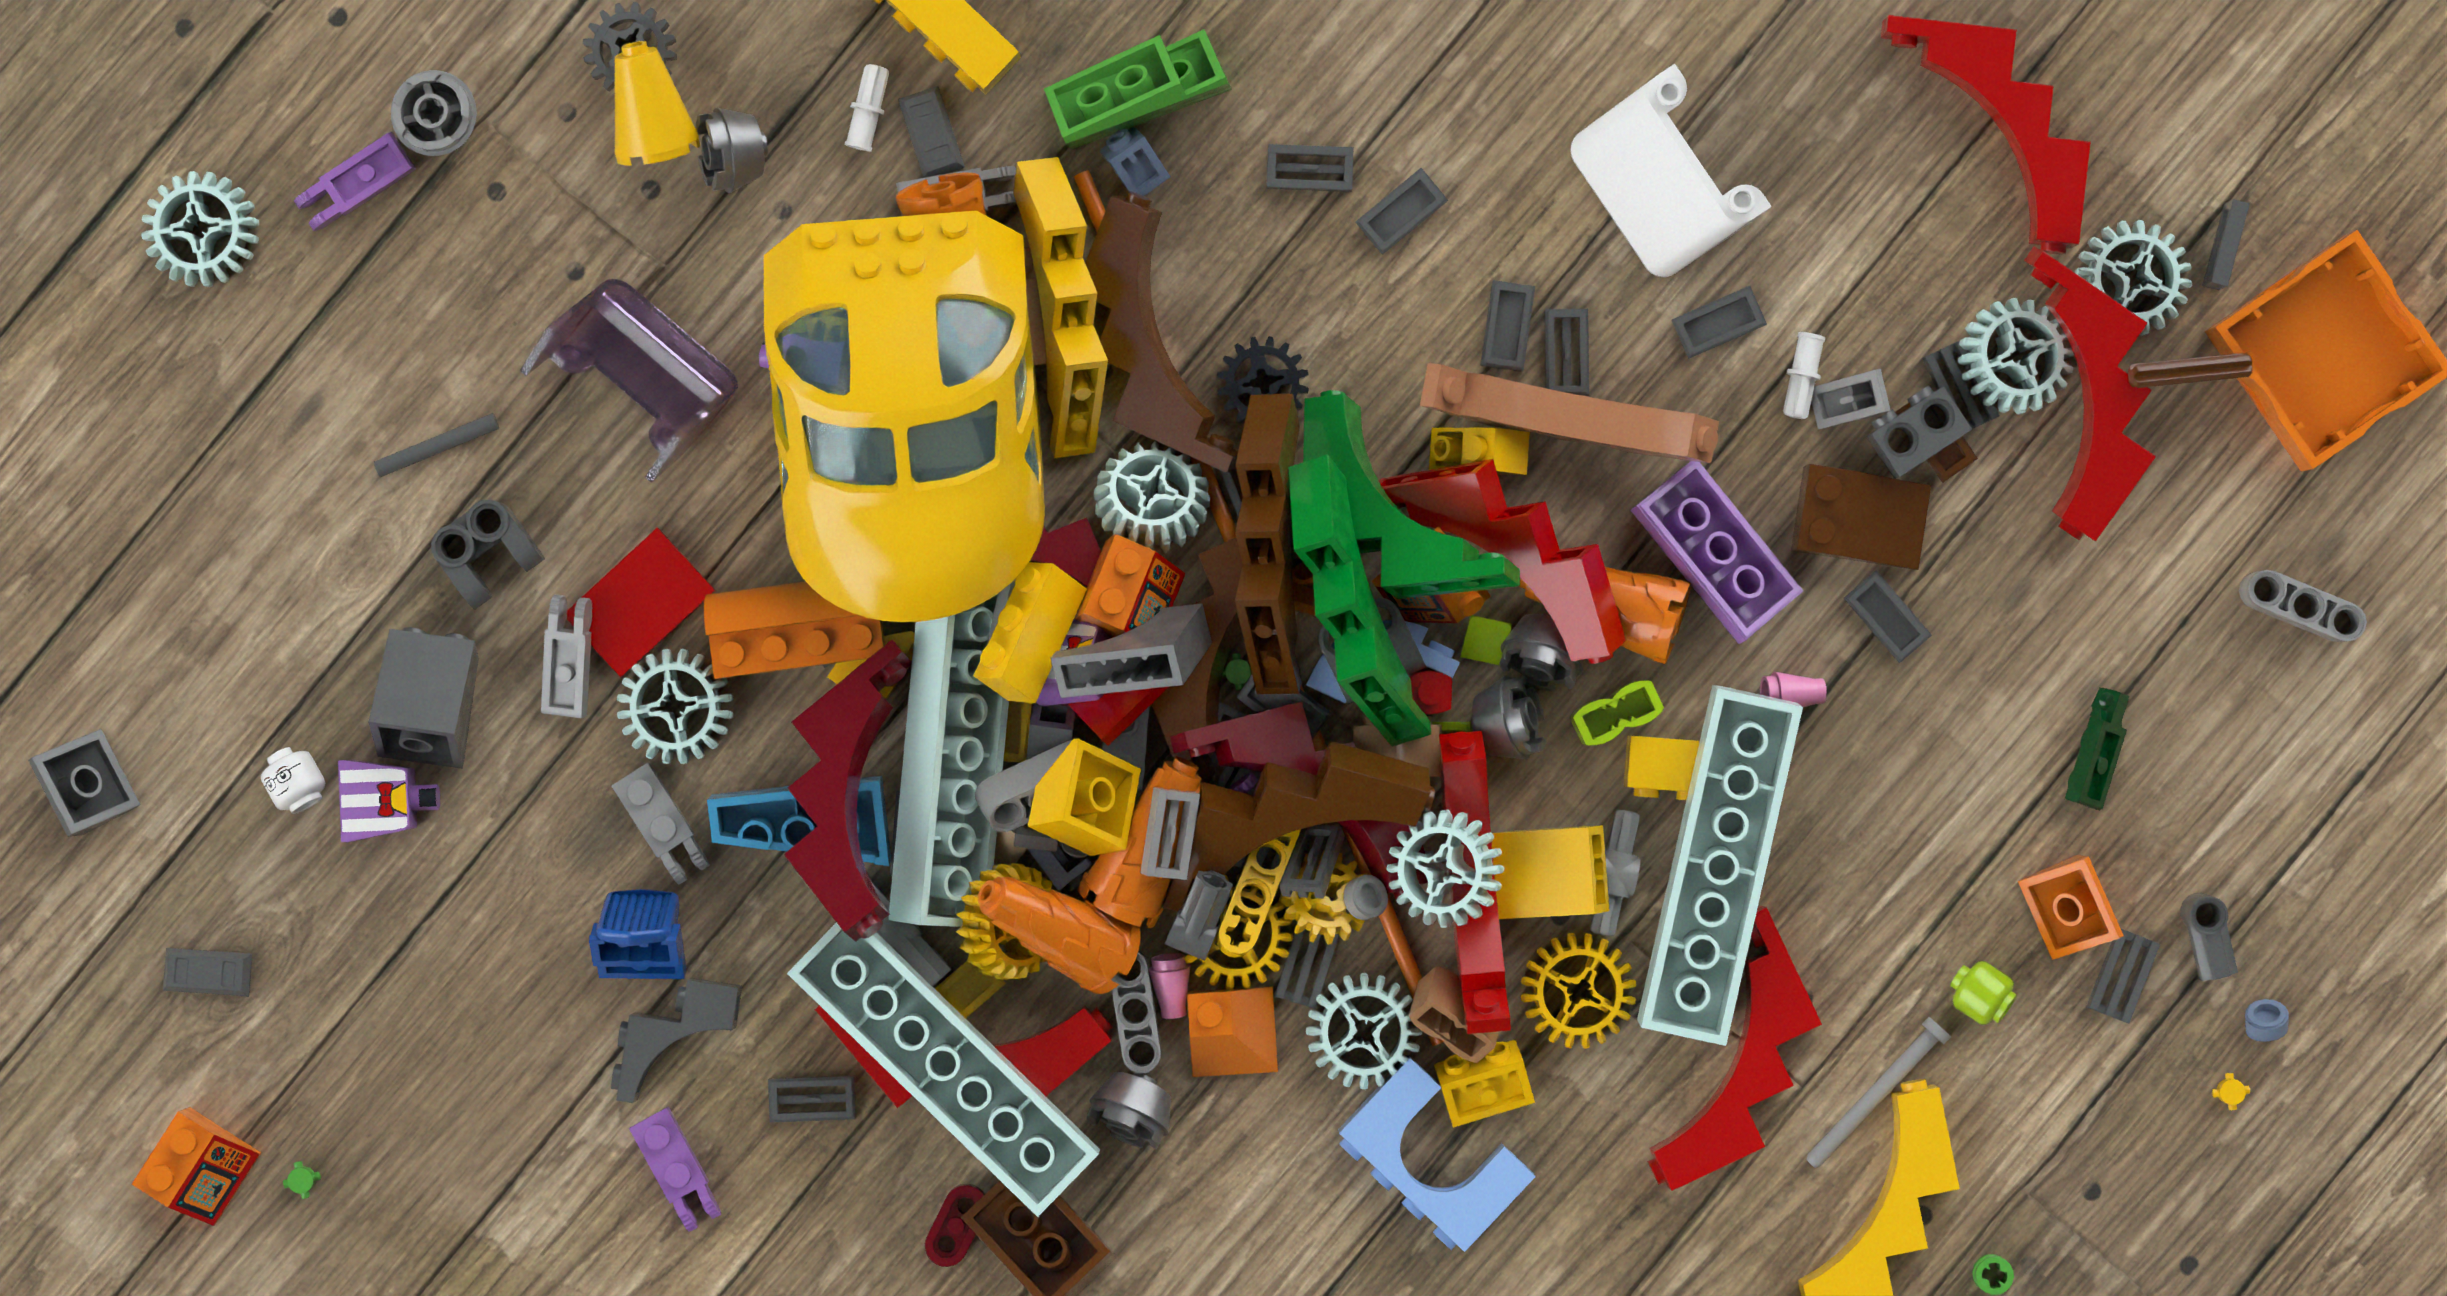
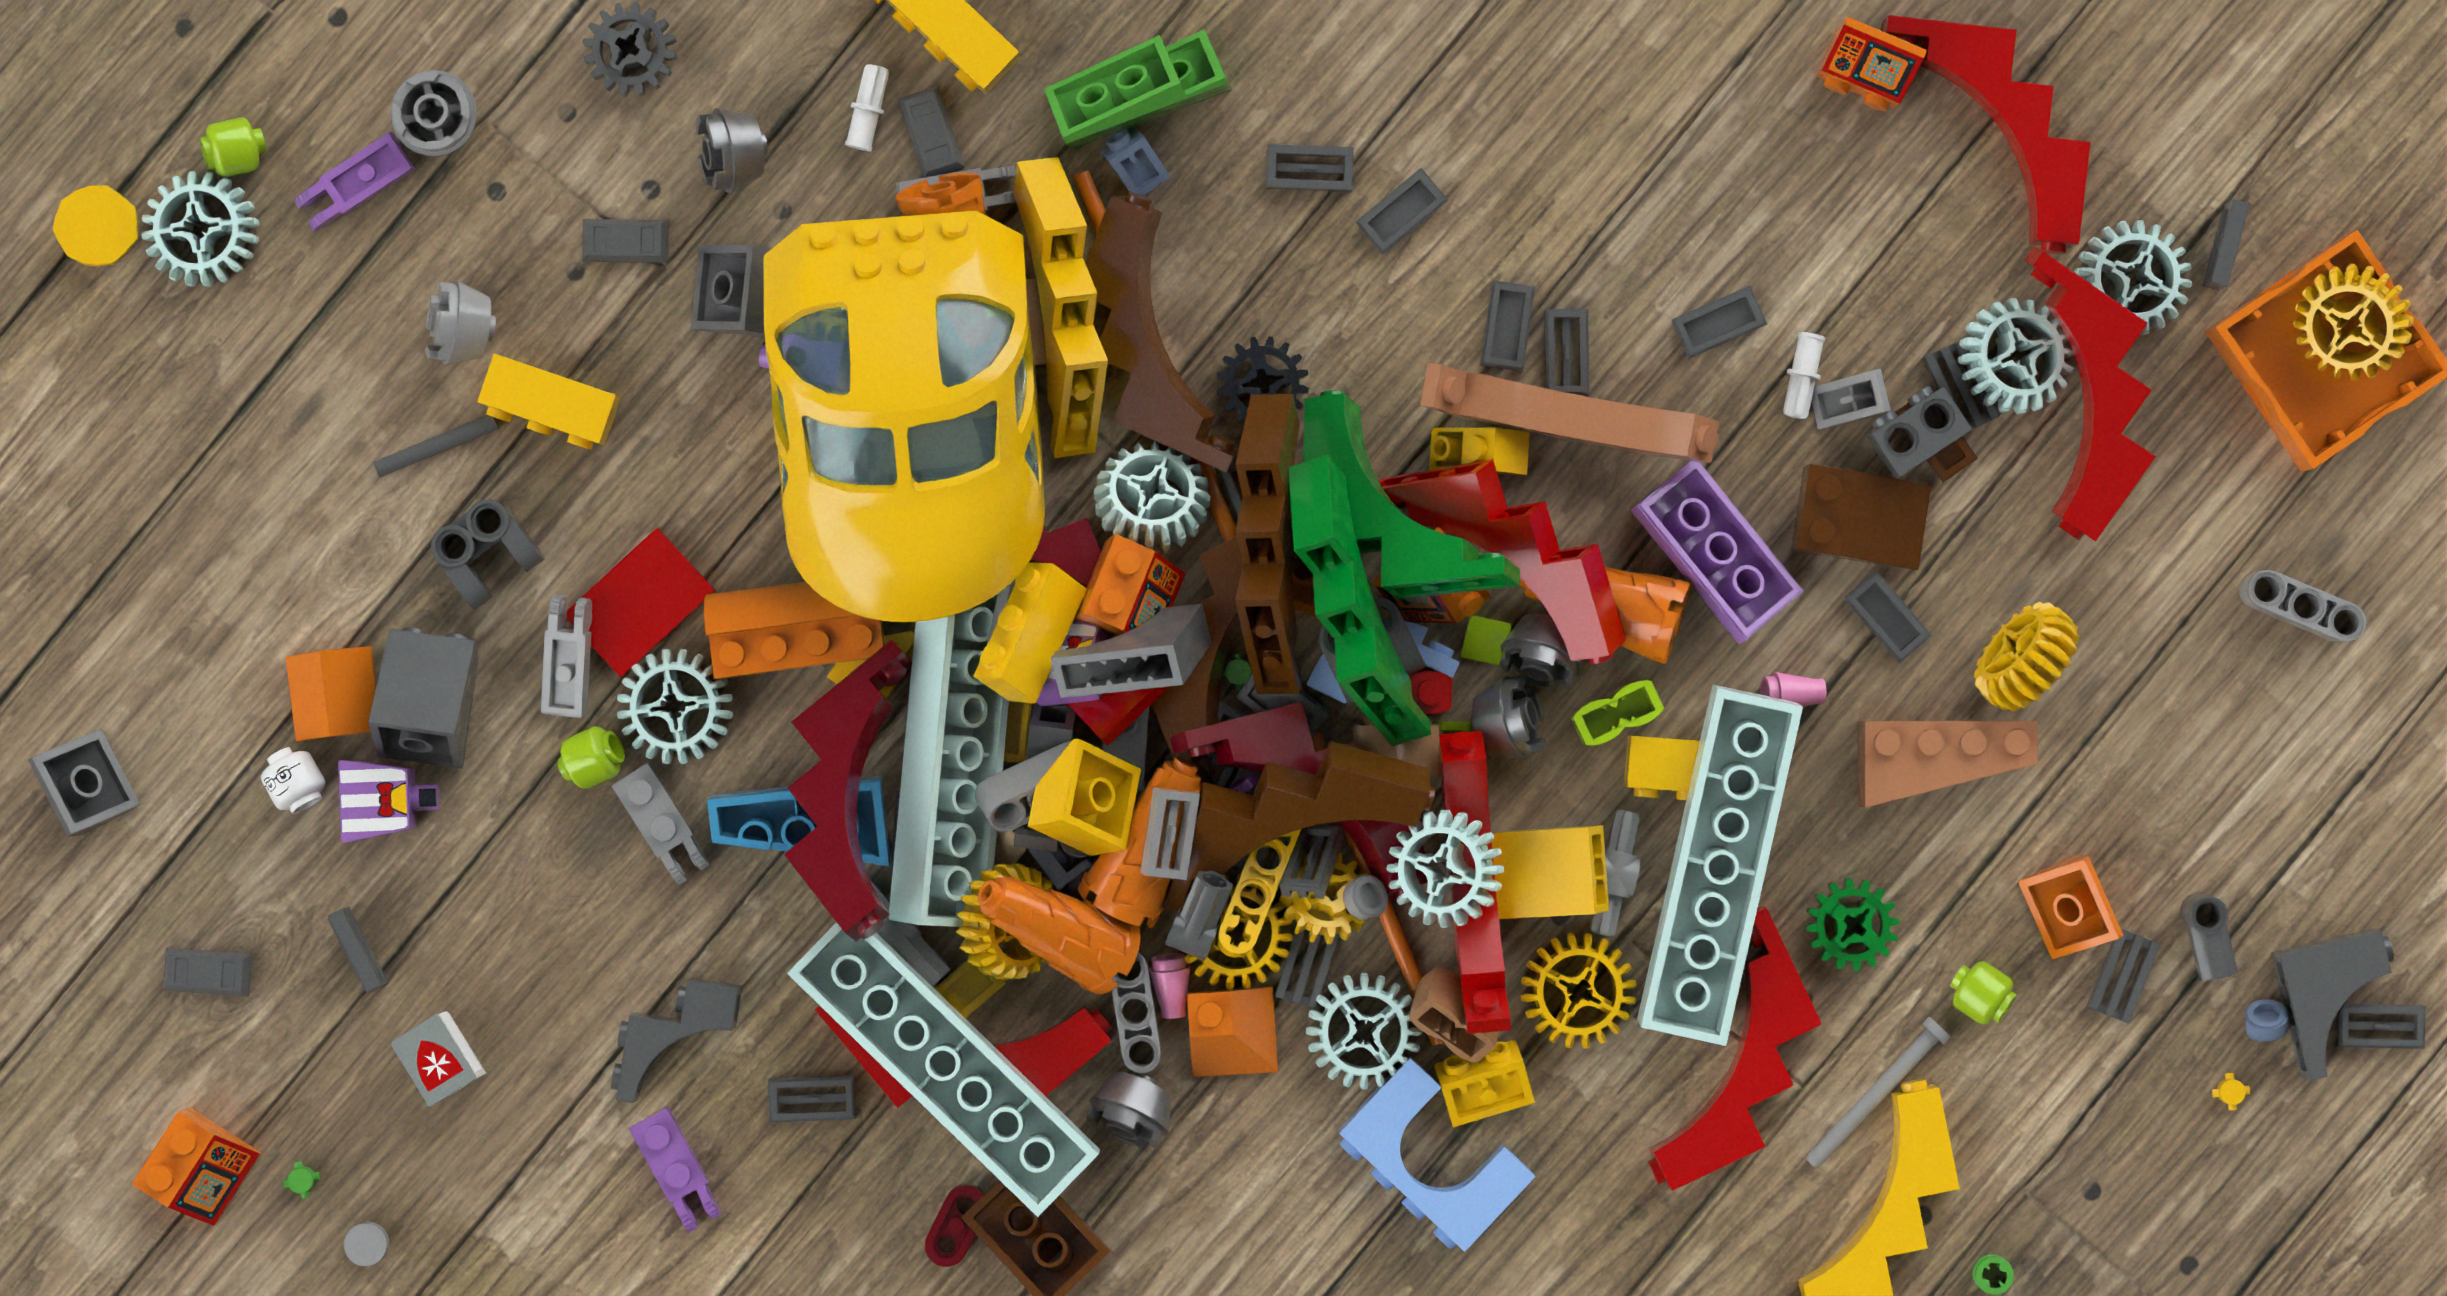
windscreen [520,279,738,483] -> none
blue piece [589,889,686,979] -> none
yellow cone [615,41,701,166] -> none
white windscreen [1570,64,1772,277] -> none
dark green hinge [2065,687,2130,811] -> none
reddish brown axle [2128,353,2253,388] -> none
none -> yellow hat [52,185,138,267]
none -> lime head [199,117,267,177]
none -> orange slope [286,646,377,742]
none -> dark grey tile [327,907,389,992]
none -> light grey tile [344,1222,389,1266]
none -> piece [391,1011,486,1107]
none -> light grey cone [425,280,496,365]
none -> yellow brick [477,353,621,450]
none -> lime head [558,726,625,789]
none -> dark grey tile [582,219,669,263]
none -> flat silver slope [691,244,772,337]
none -> green gear [1804,878,1900,972]
none -> slope [1816,16,1927,112]
none -> nougat wedge [1858,721,2038,808]
none -> yellow gear [1973,602,2080,712]
none -> dark grey arch [2271,929,2394,1081]
none -> yellow gear [2293,264,2414,381]
none -> dark grey tile [2335,1003,2426,1049]

